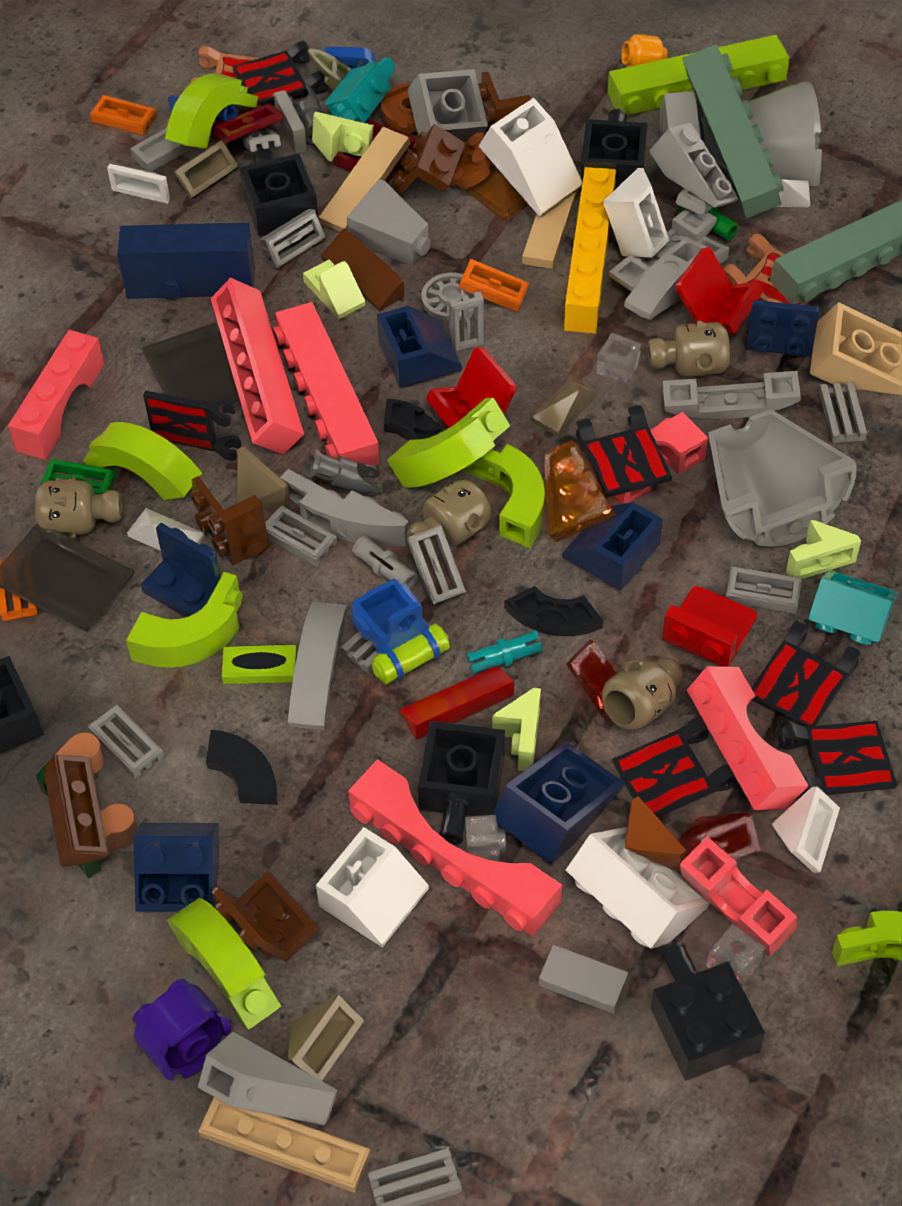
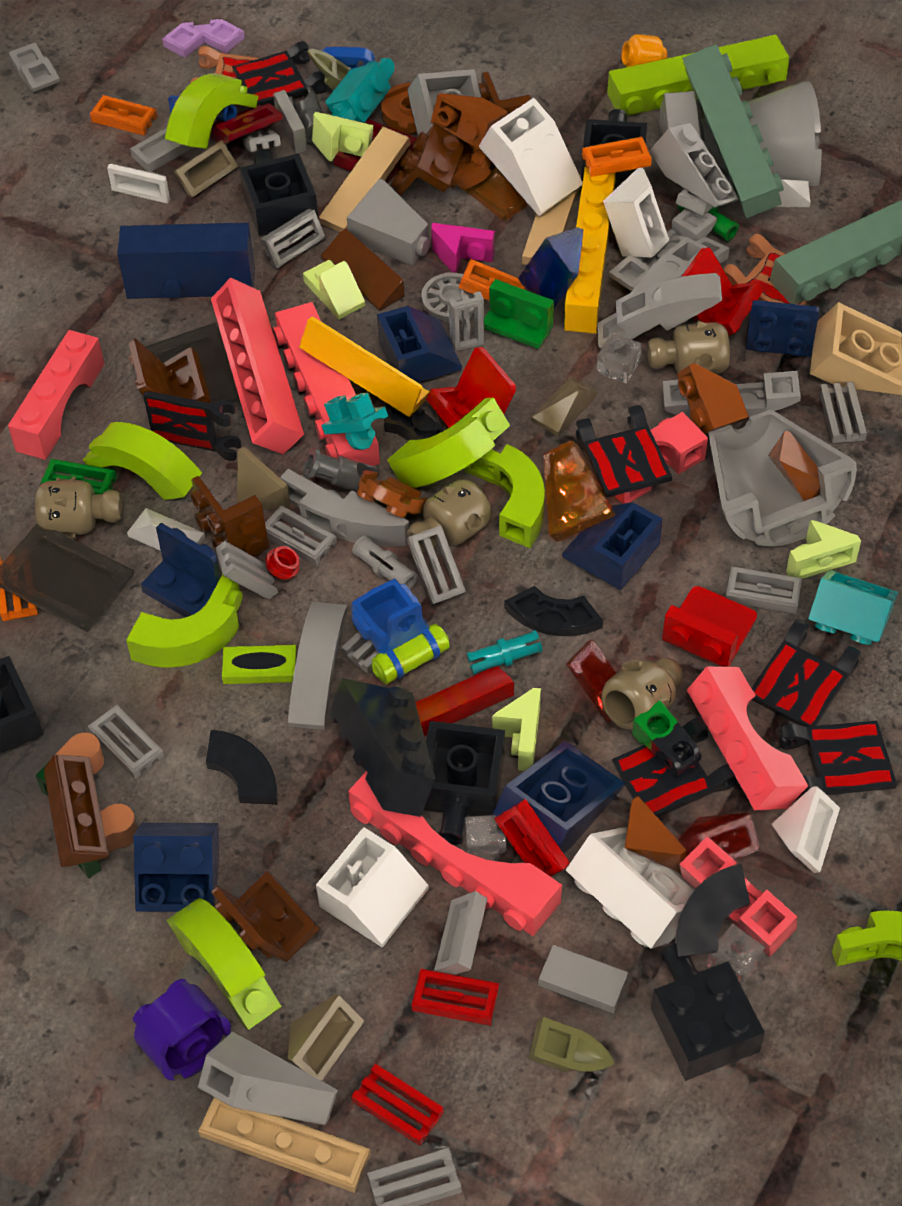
none -> light grey slope [9,43,60,92]
none -> reddish brown bracket [129,338,211,403]
none -> lavender tile [162,19,245,58]
none -> light grey tile [216,541,278,599]
none -> red plate [265,546,300,580]
none -> yellow panel [299,317,429,417]
none -> teal hips [321,393,388,450]
none -> black wedge [328,678,436,817]
none -> red tile [351,1063,444,1146]
none -> dark orange plate [356,470,427,518]
none -> red tile [411,968,499,1026]
none -> dark orange slope [431,93,508,150]
none -> dark pink slope [431,223,495,273]
none -> light grey tile [434,891,487,975]
none -> green bracket [484,279,554,348]
none -> red tile [494,799,570,877]
none -> clear blue slope [518,227,584,308]
none -> olive plate [528,1017,614,1072]
none -> orange tile [582,137,652,177]
none -> light grey slope [597,273,722,353]
none -> leg [632,700,702,777]
none -> black tile [675,864,750,959]
none -> dark orange slope [677,363,749,435]
none -> dark orange slope [768,431,820,501]

